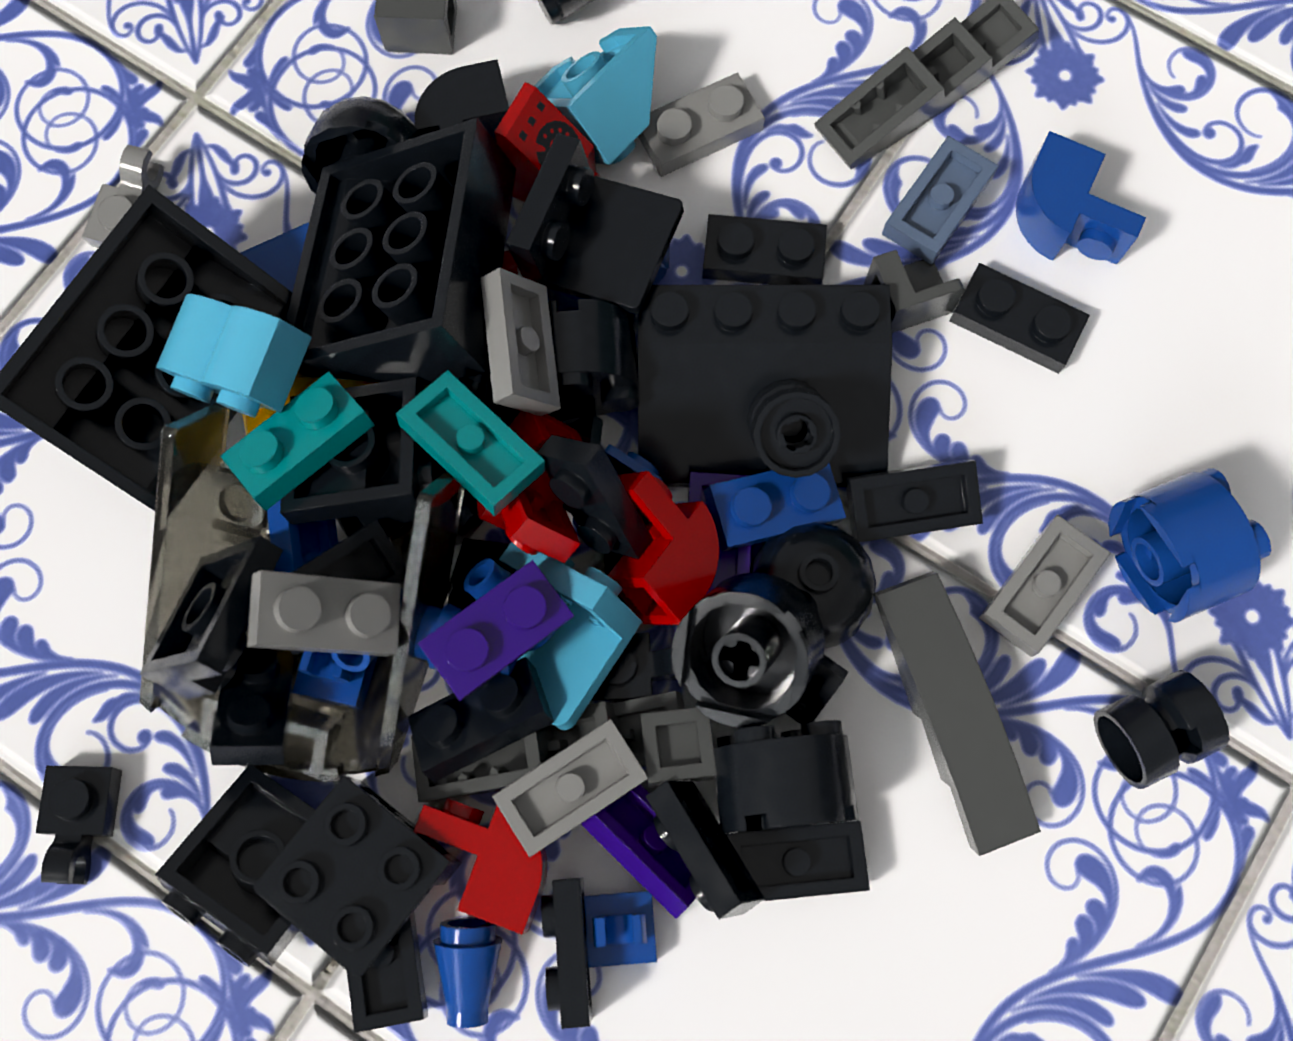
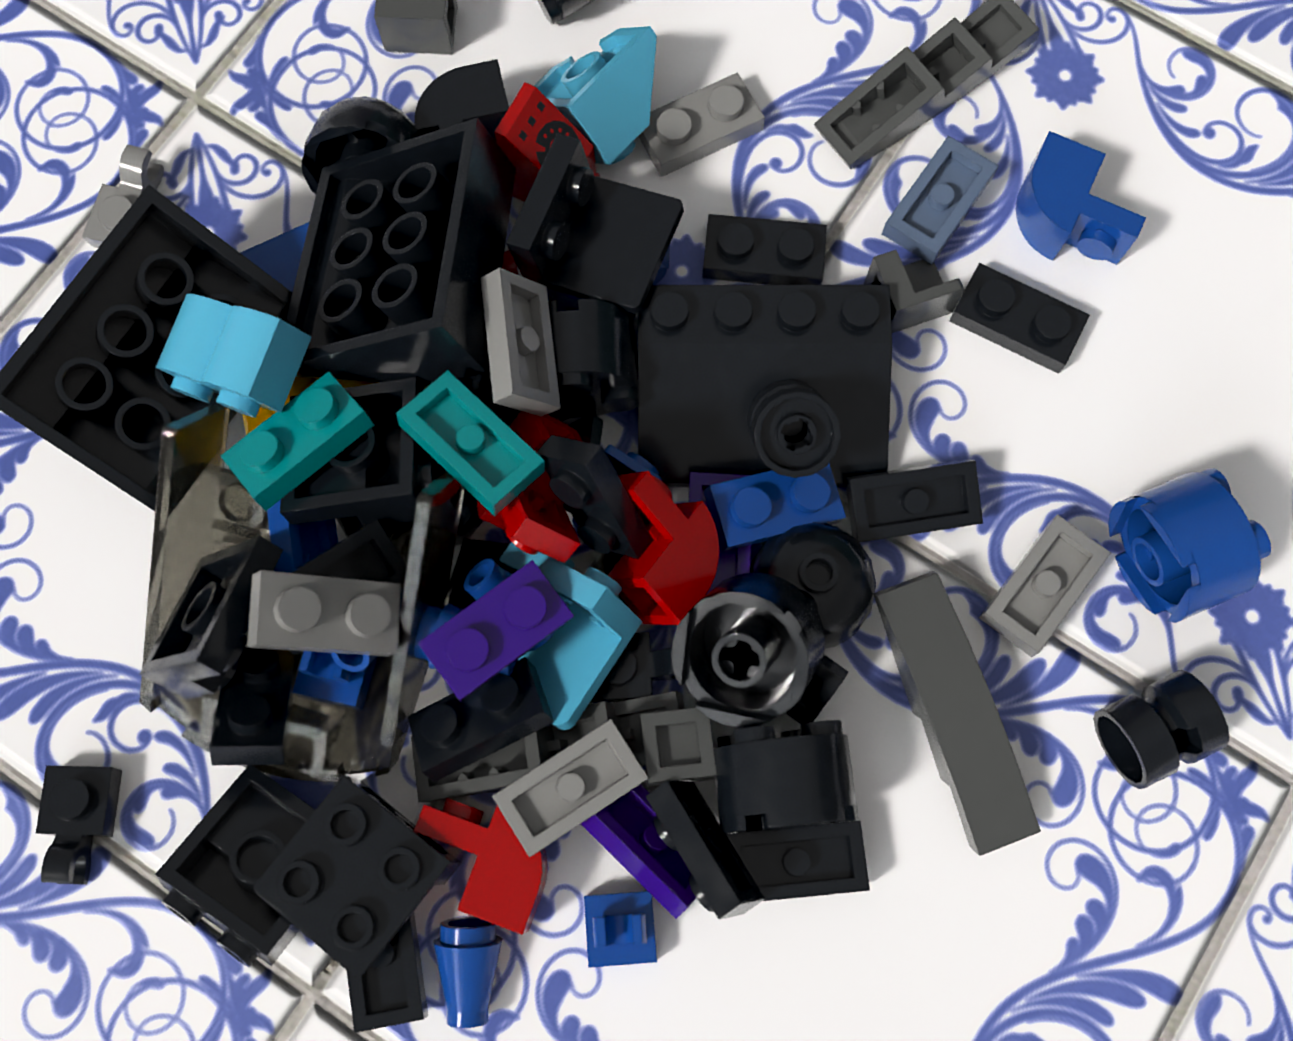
black plate [541,877,593,1029] -> none

